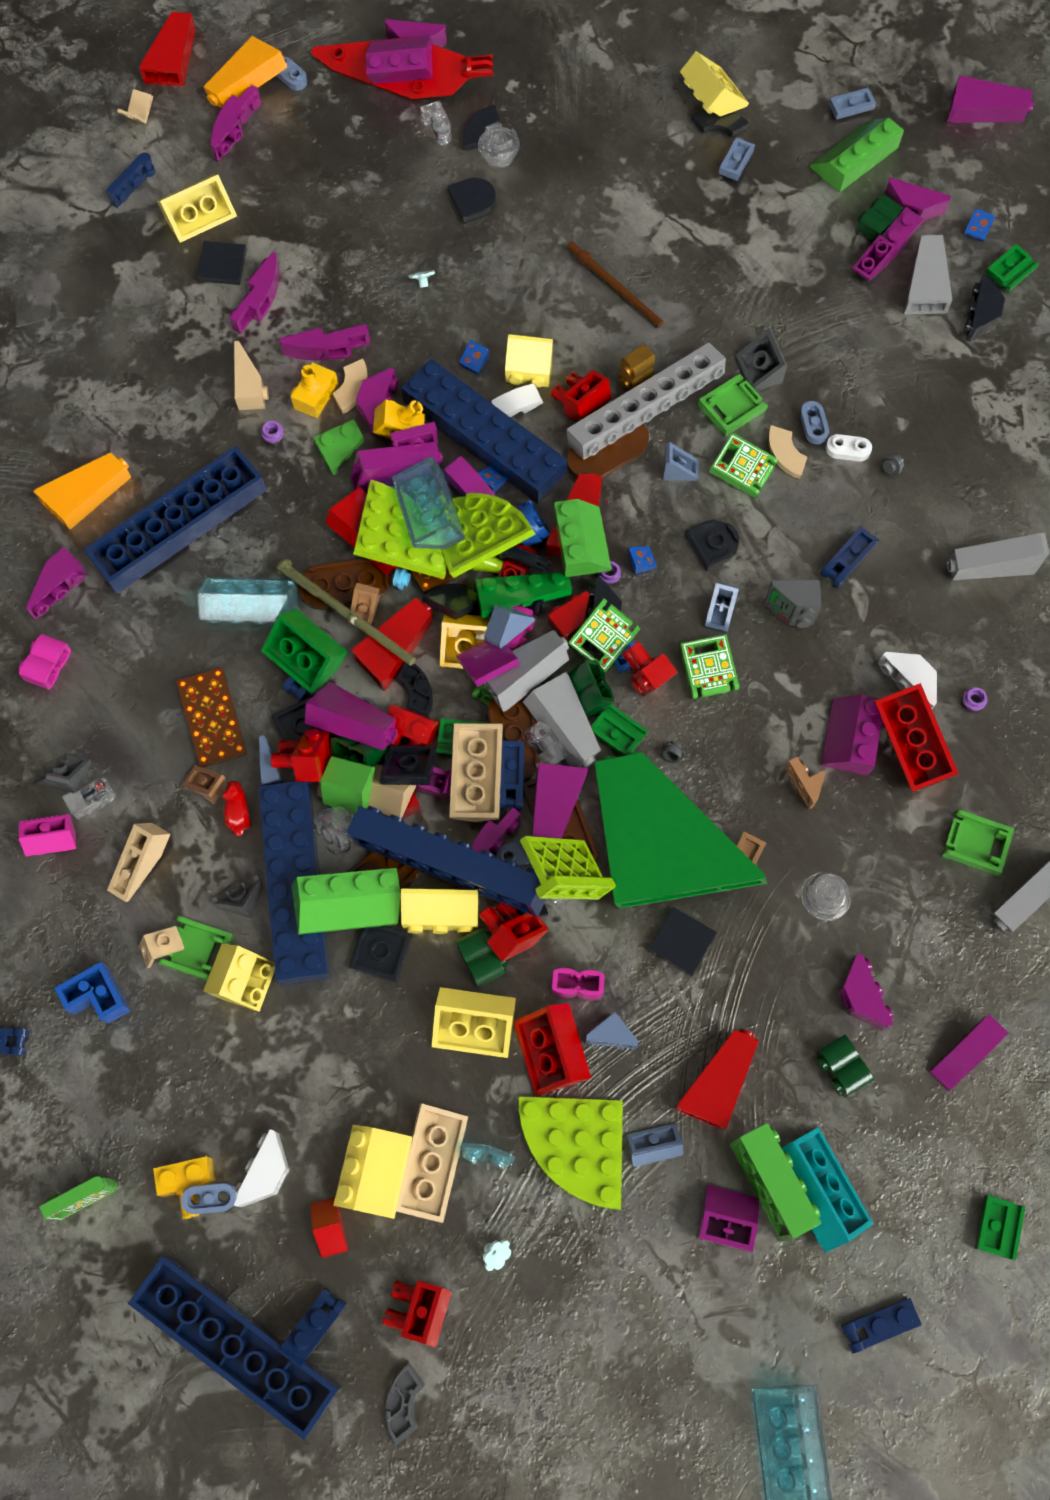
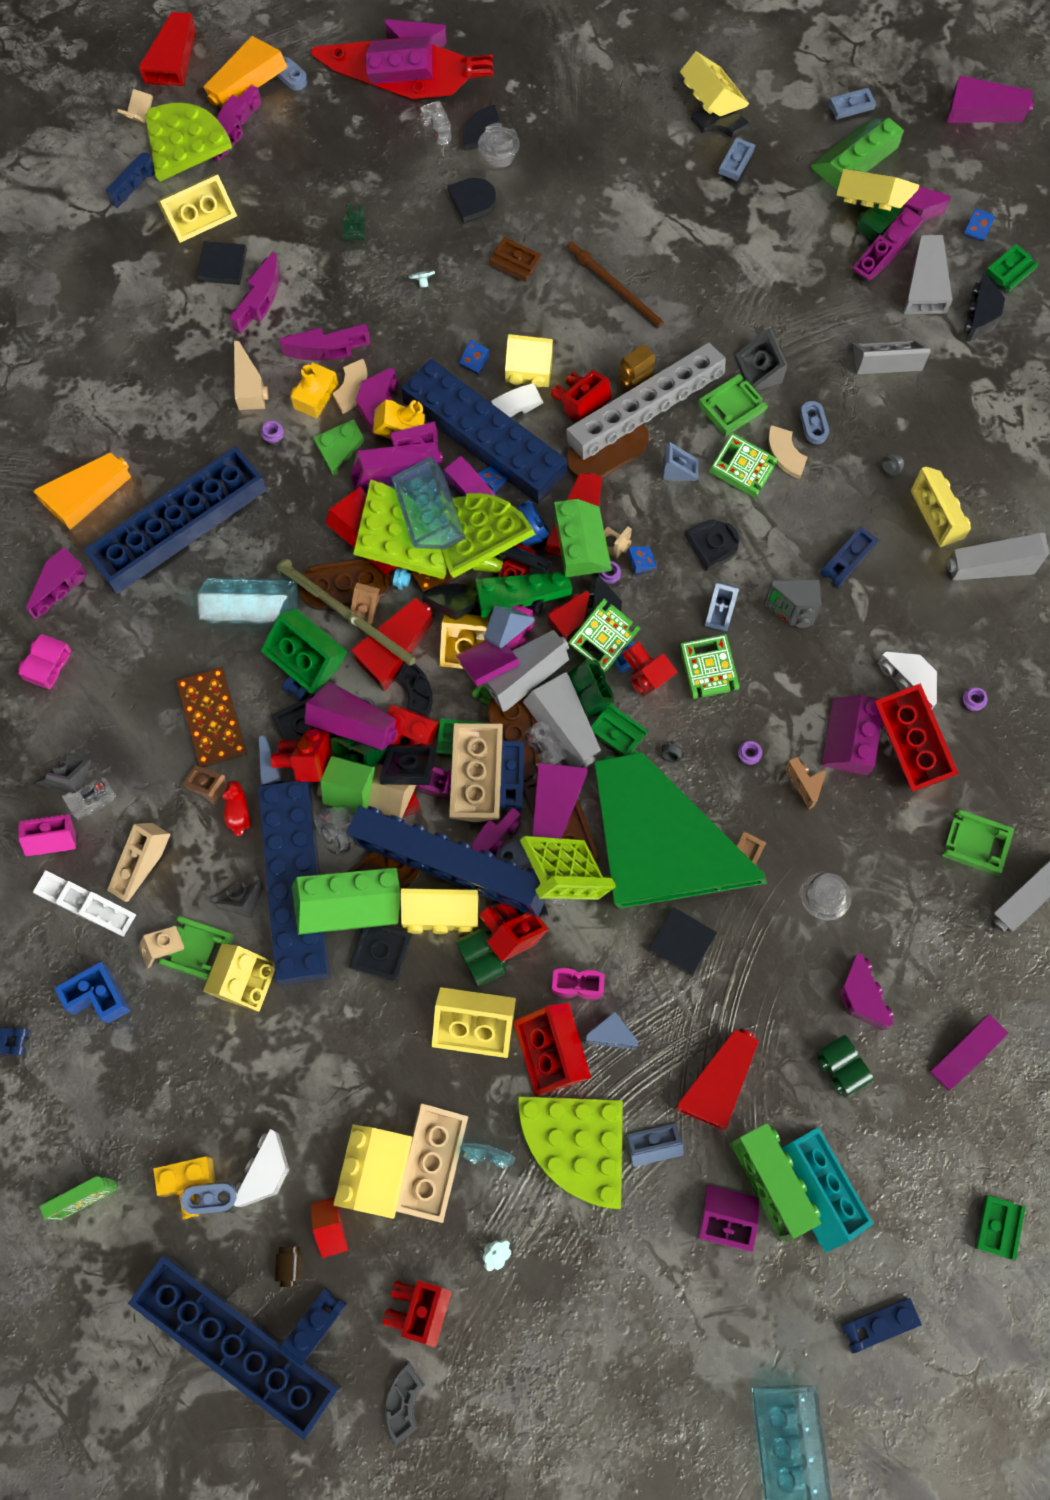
white plate [826,434,872,461] -> none
none -> white slope [33,870,136,937]
none -> lime plate [145,103,232,182]
none -> dark brown brick [275,1246,303,1287]
none -> clear green plate [343,204,366,240]
none -> reddish brown plate [489,237,542,282]
none -> tan bracket [604,526,632,559]
none -> medium lavender plate [738,741,762,765]
none -> light yellow slope [836,169,919,211]
none -> light grey slope [853,340,930,374]
none -> light yellow slope [911,467,971,548]

